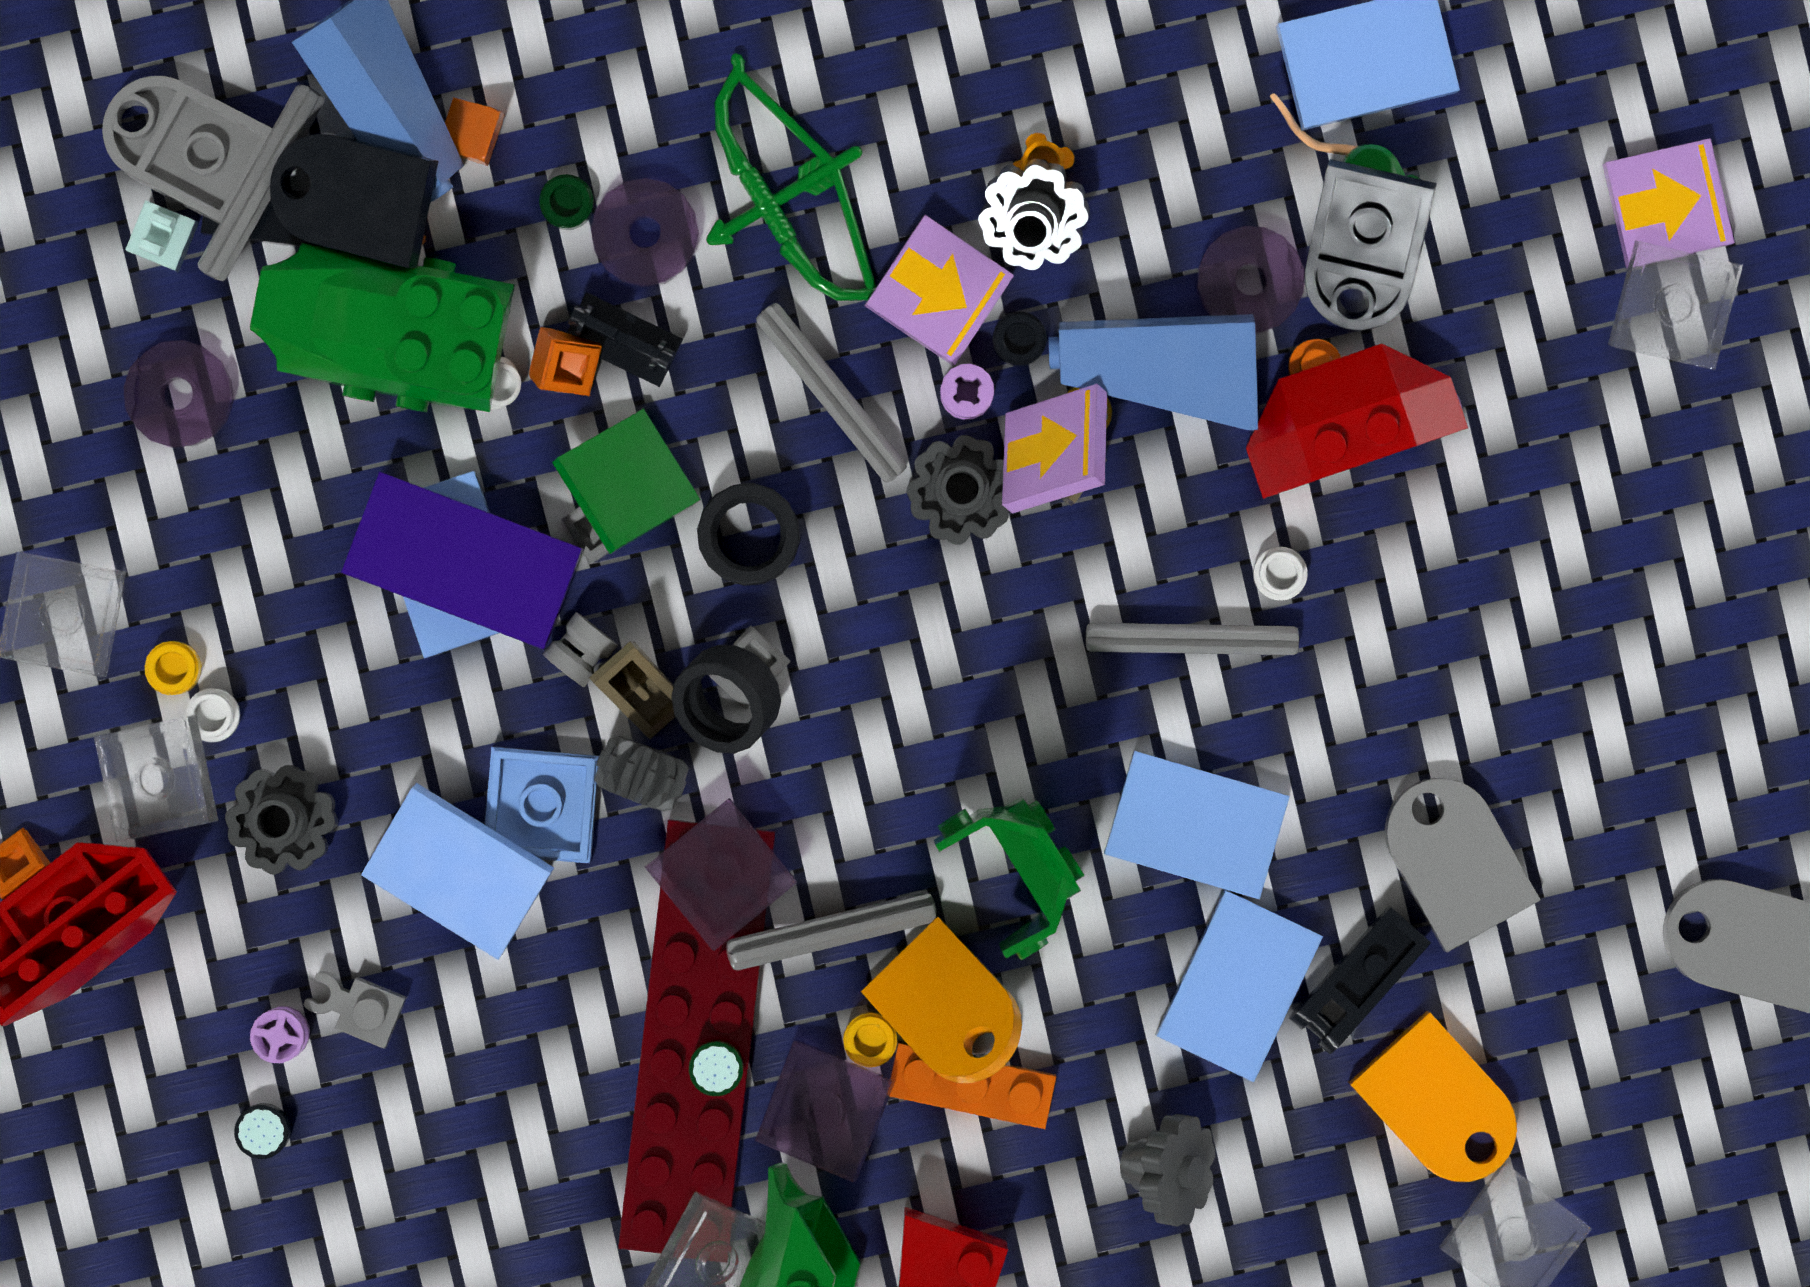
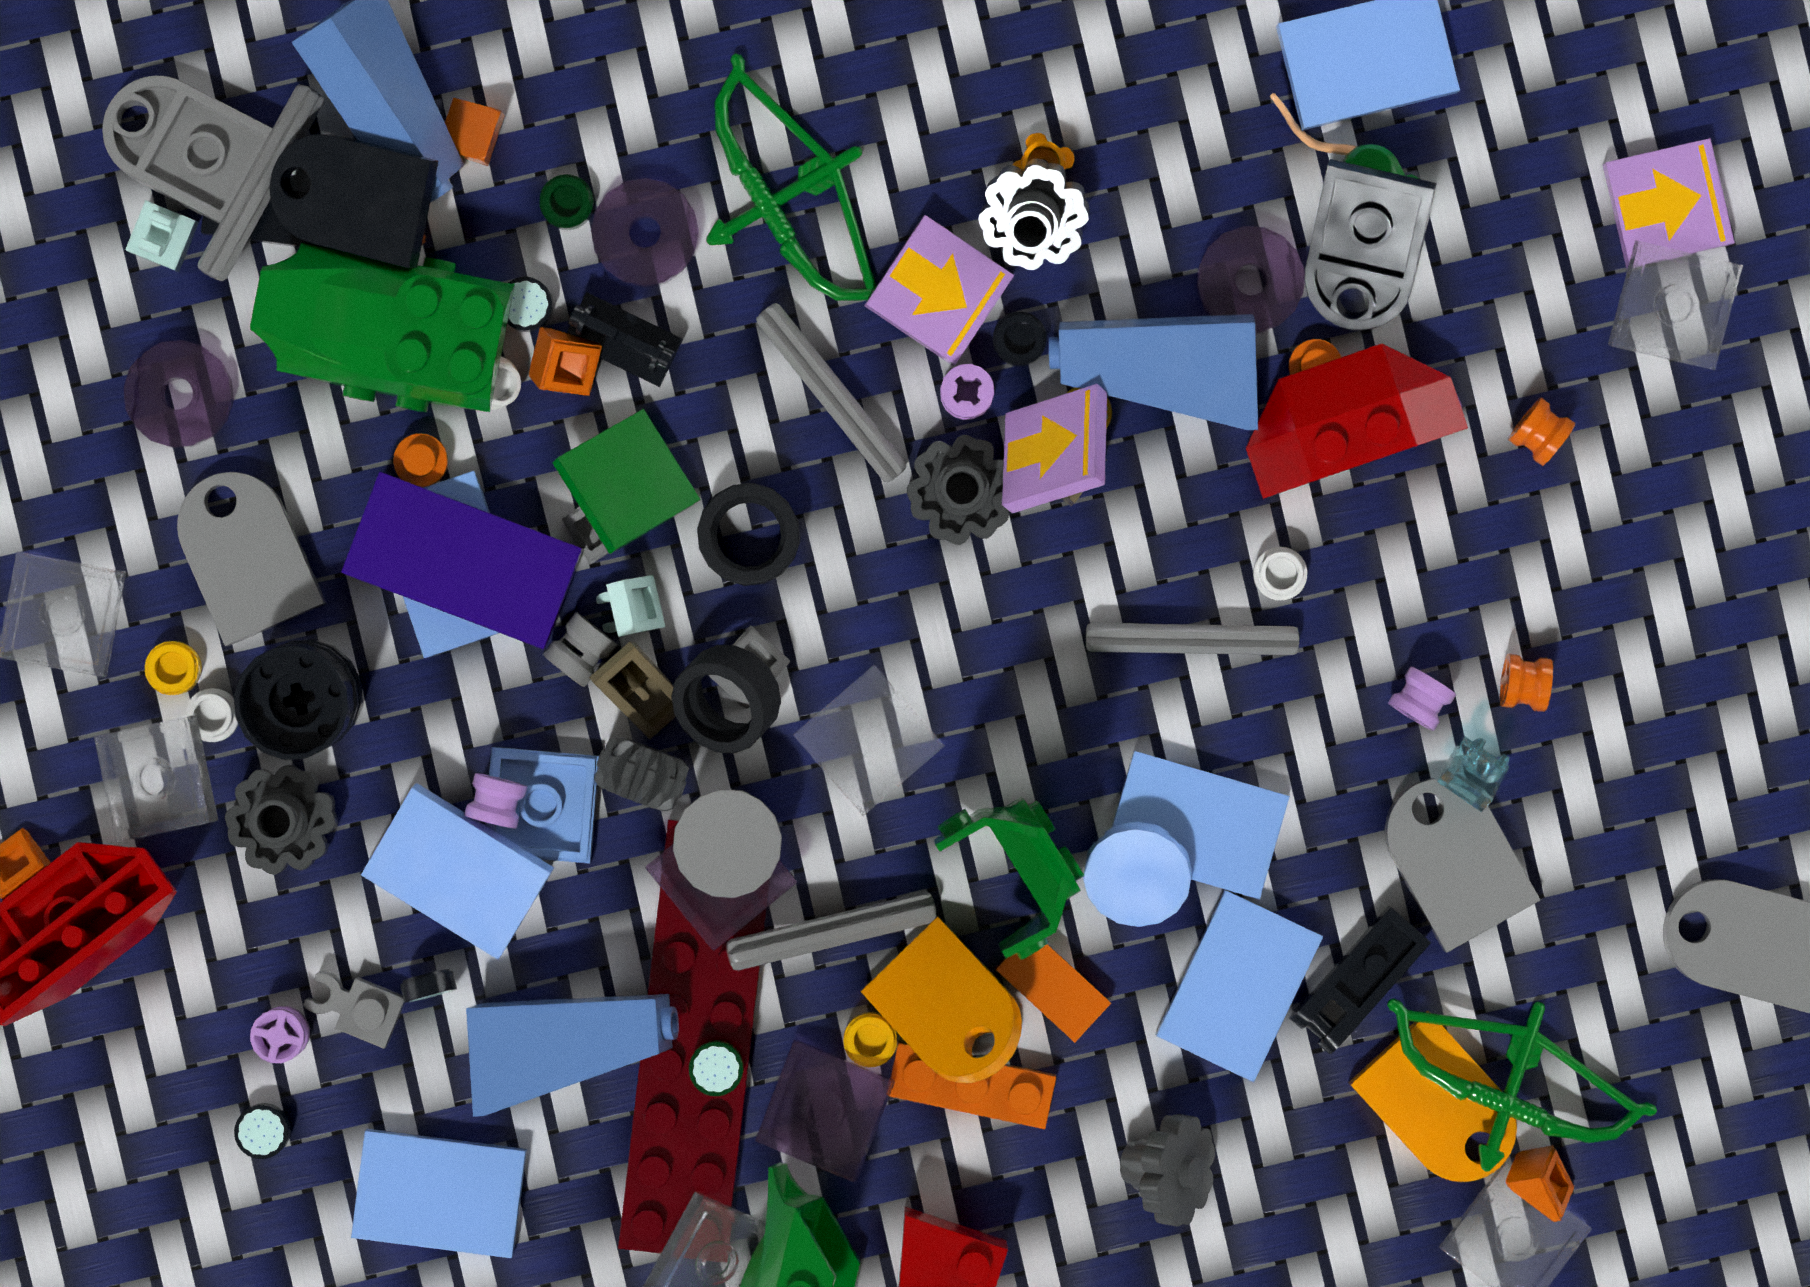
none -> light grey tile [177,472,327,646]
none -> black wheel [234,639,363,760]
none -> light blue tile [351,1129,527,1258]
none -> orange plate [393,433,448,488]
none -> black tile [400,969,457,1003]
none -> lavender wheel [464,773,528,829]
none -> medium blue slope [466,994,679,1117]
none -> light aqua tile [507,277,554,332]
none -> light aqua tile [596,575,665,637]
none -> light grey tile [673,789,782,898]
none -> clear tile [793,665,944,816]
none -> orange tile [995,944,1111,1043]
none -> light blue tile [1083,821,1192,927]
none -> green piece [1387,998,1657,1172]
none -> lavender wheel [1388,667,1457,731]
none -> clear light blue tile [1437,736,1509,812]
none -> orange wheel [1500,654,1553,712]
none -> orange slope [1505,1145,1574,1222]
none -> orange wheel [1508,397,1576,466]

